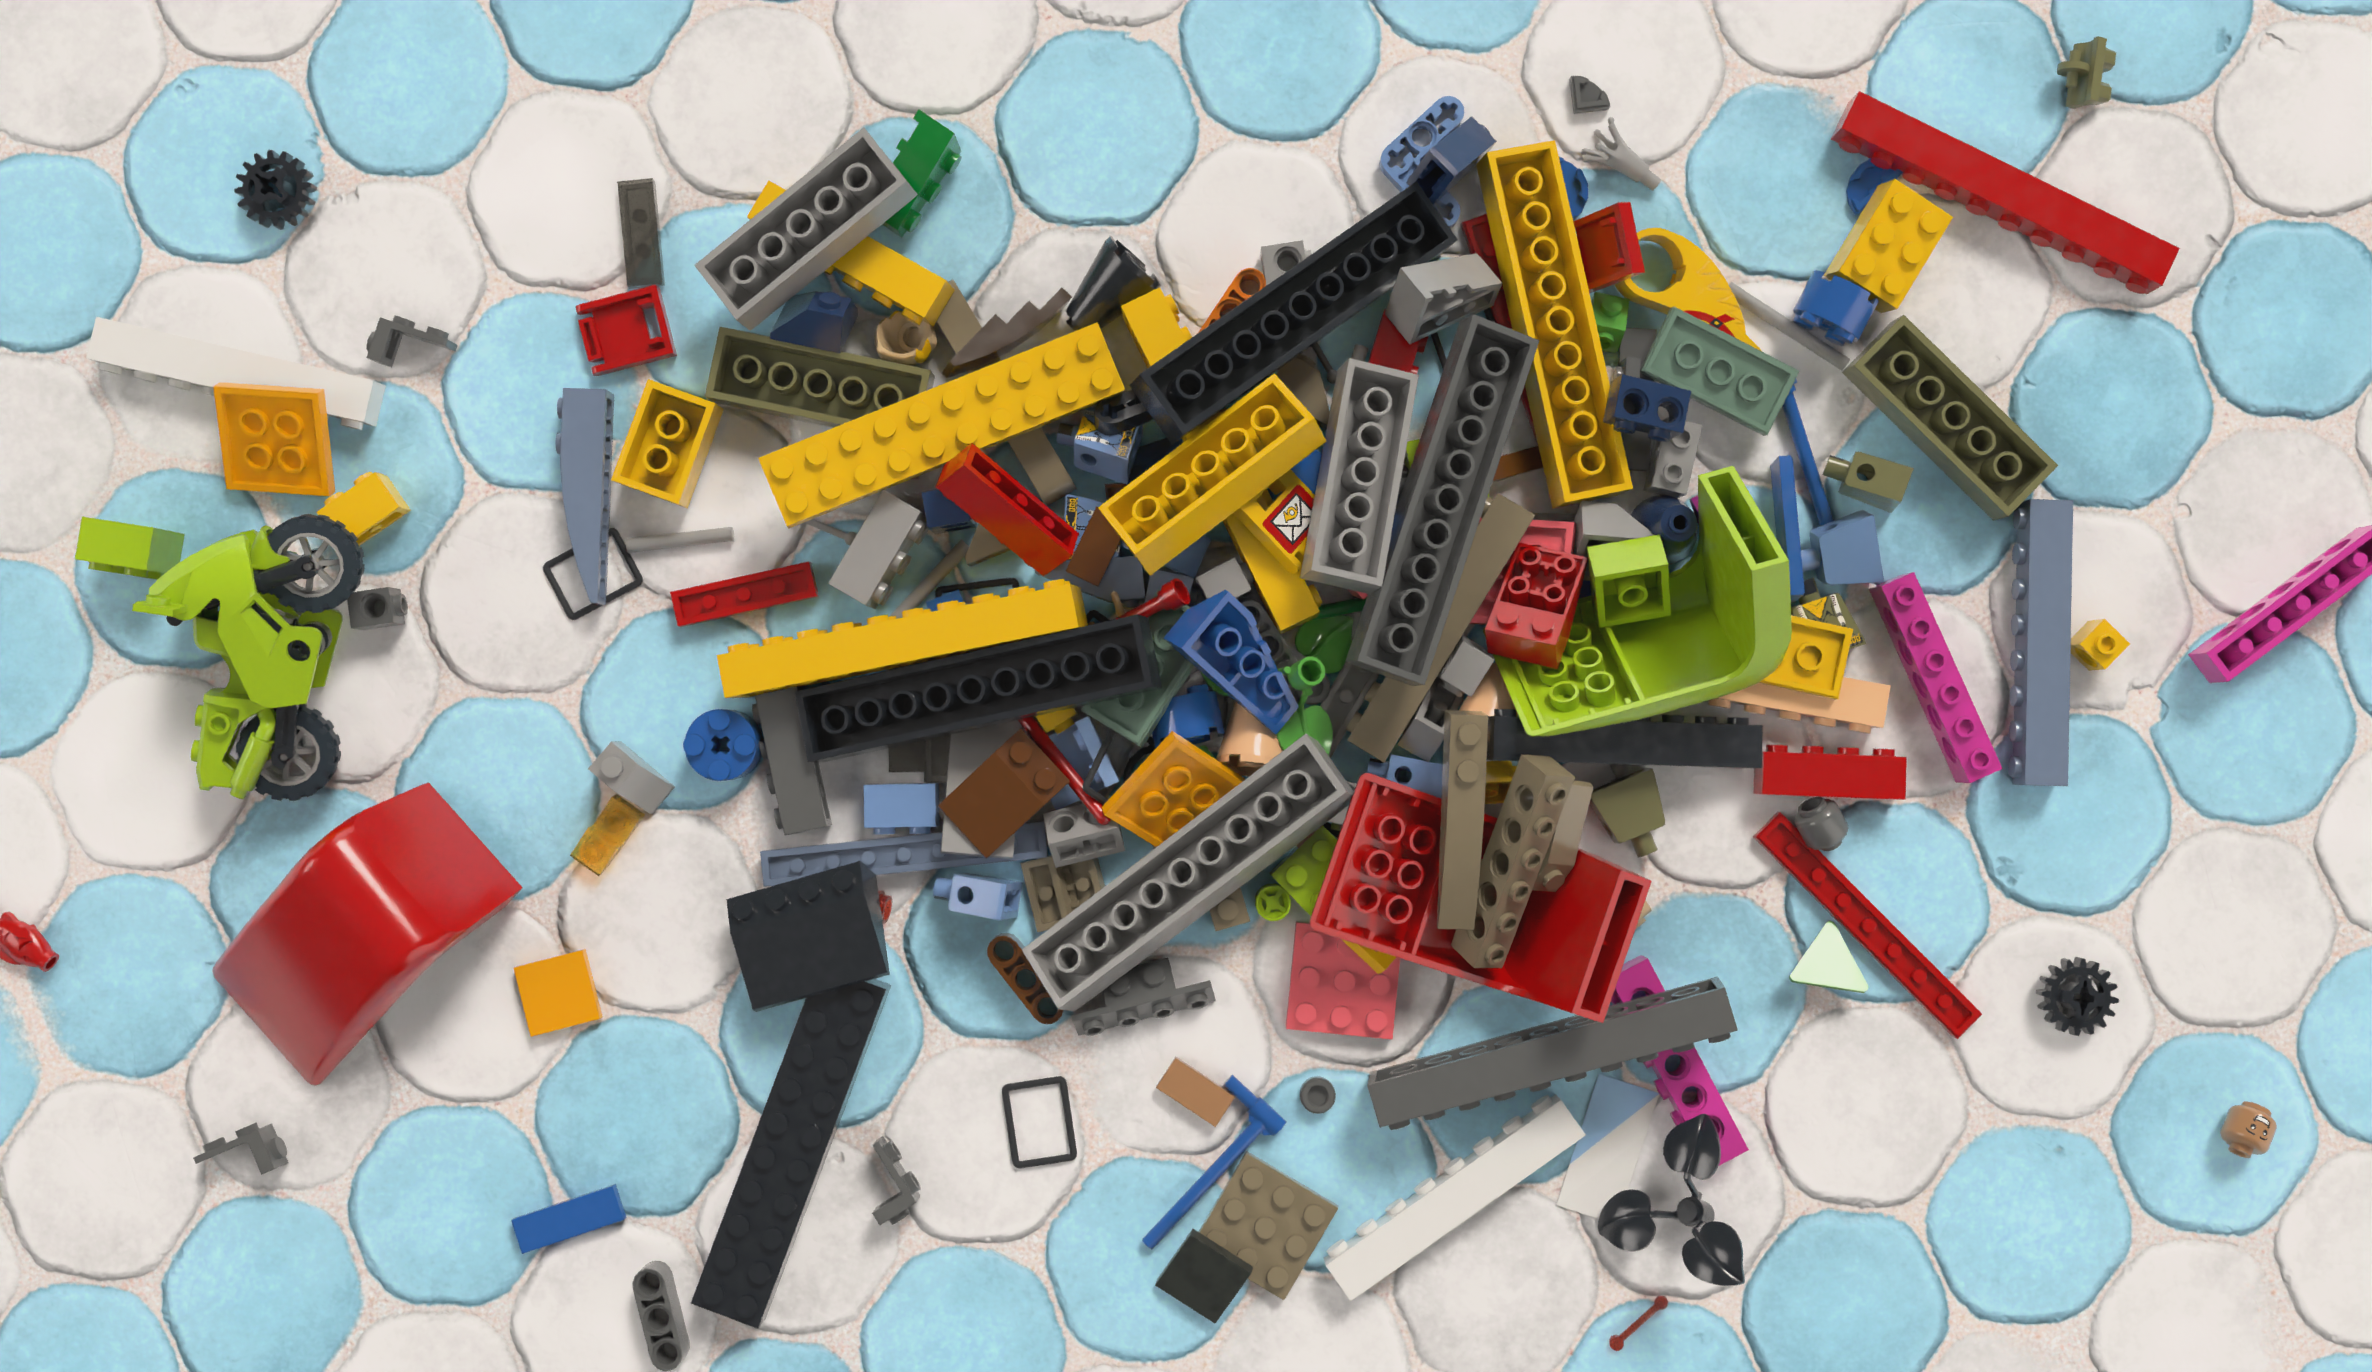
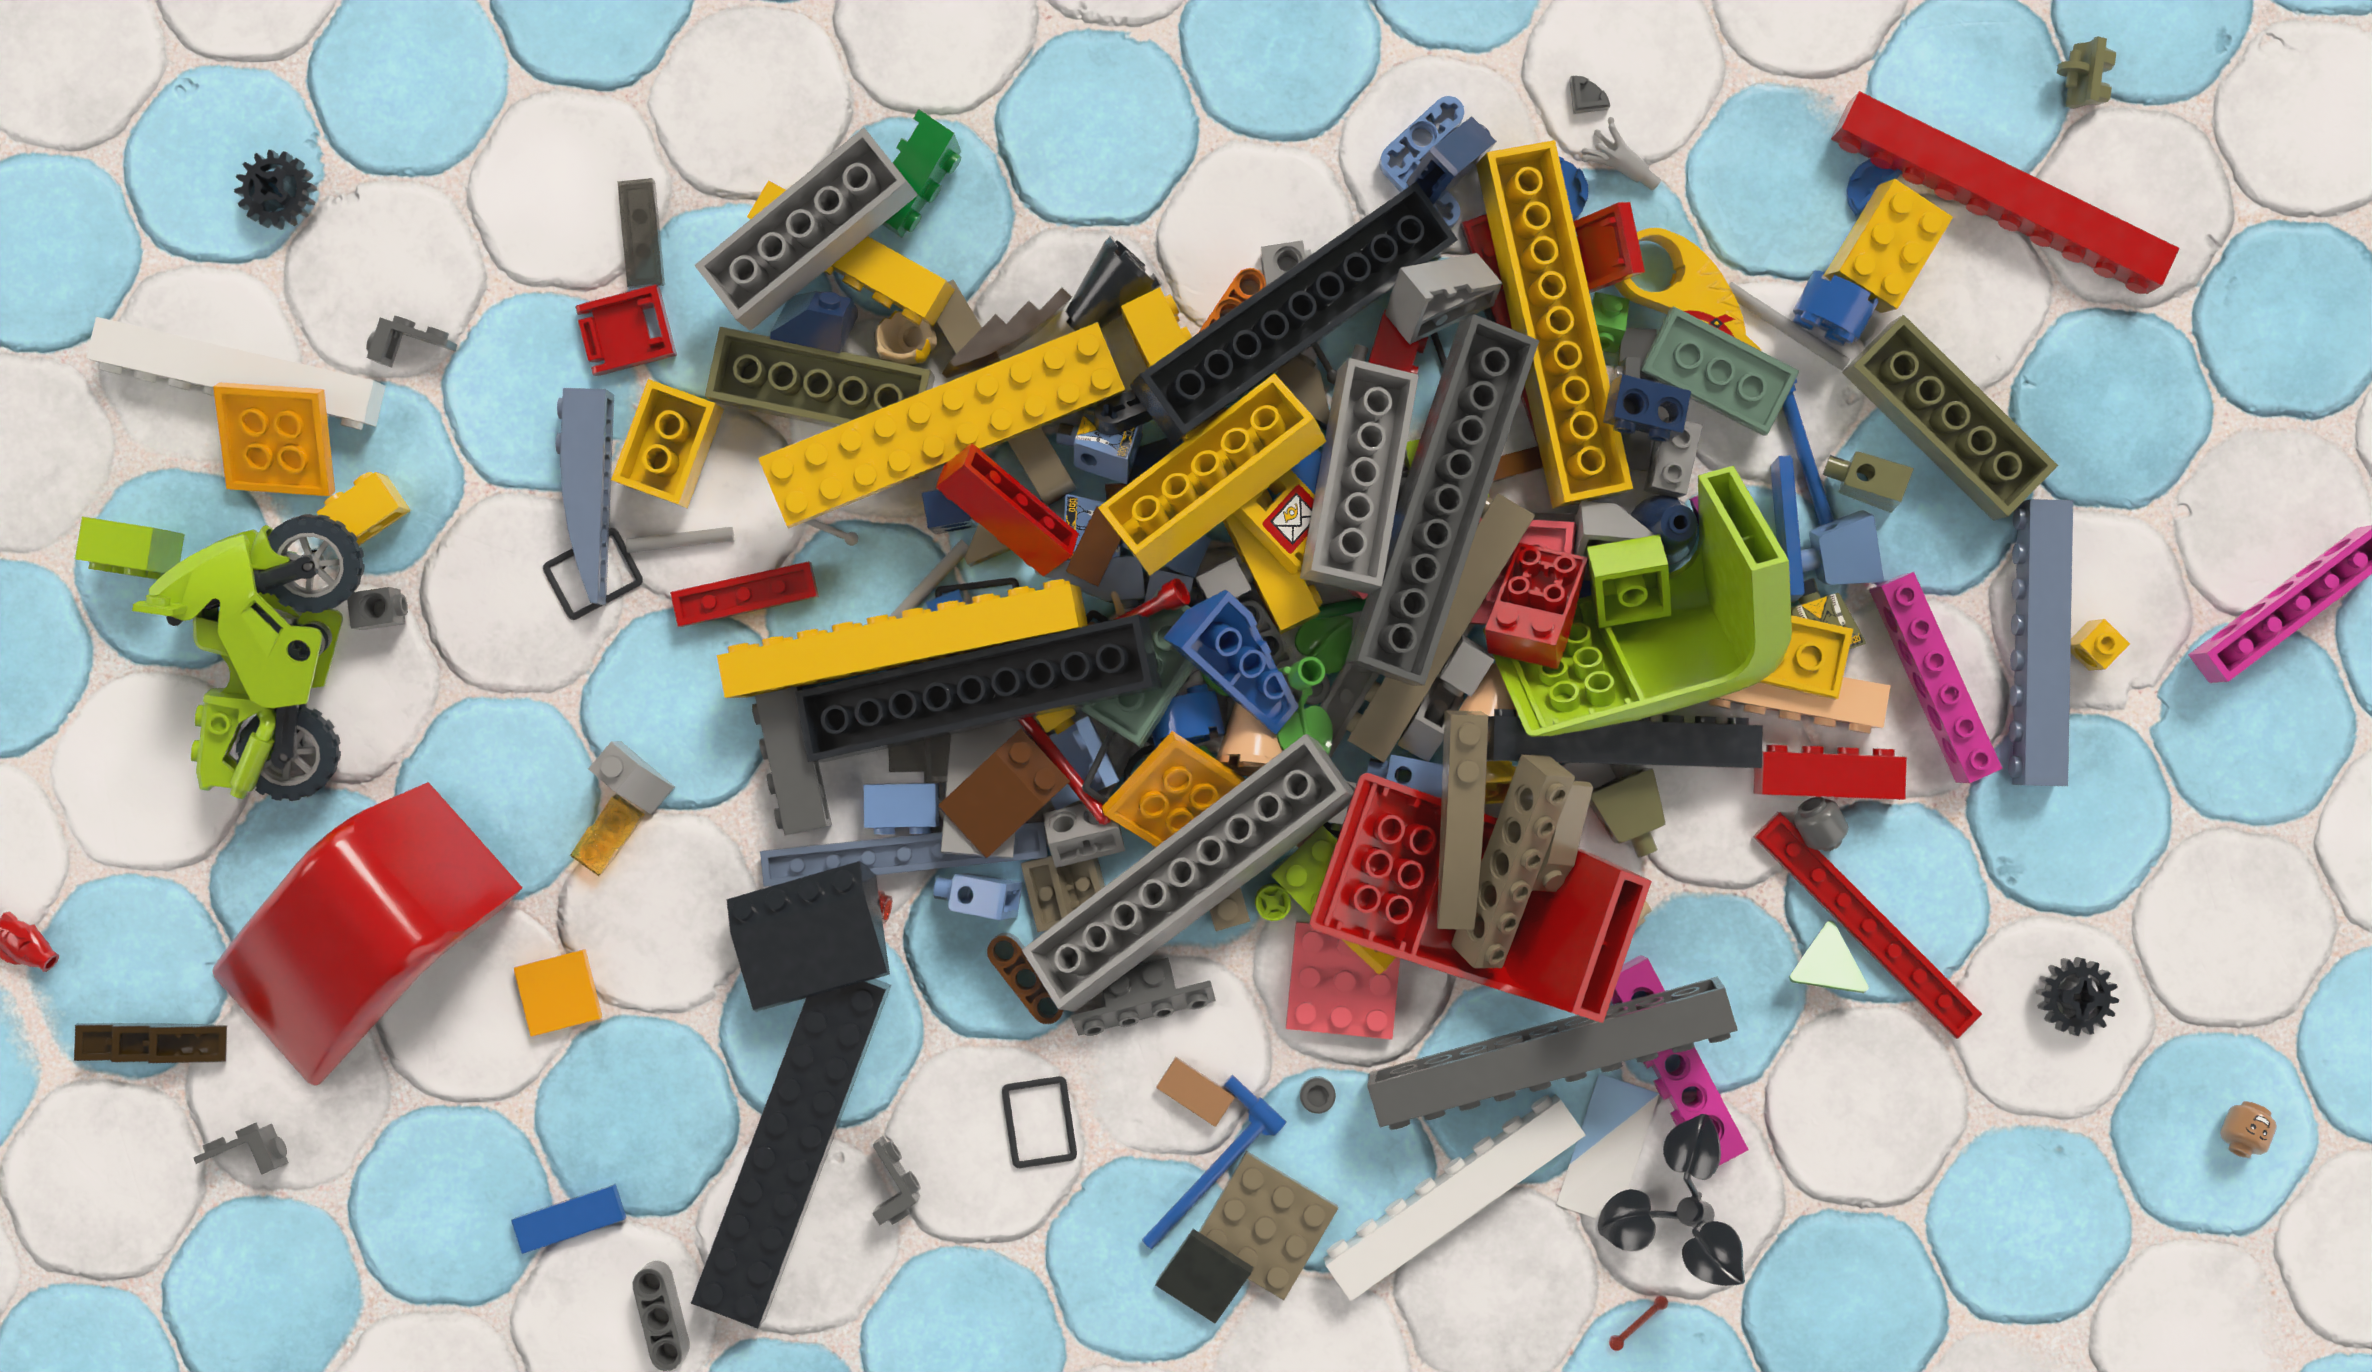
blue brick [683,709,763,781] -> none
light grey brick [828,490,929,609] -> none
none -> dark brown slope [74,1023,227,1063]

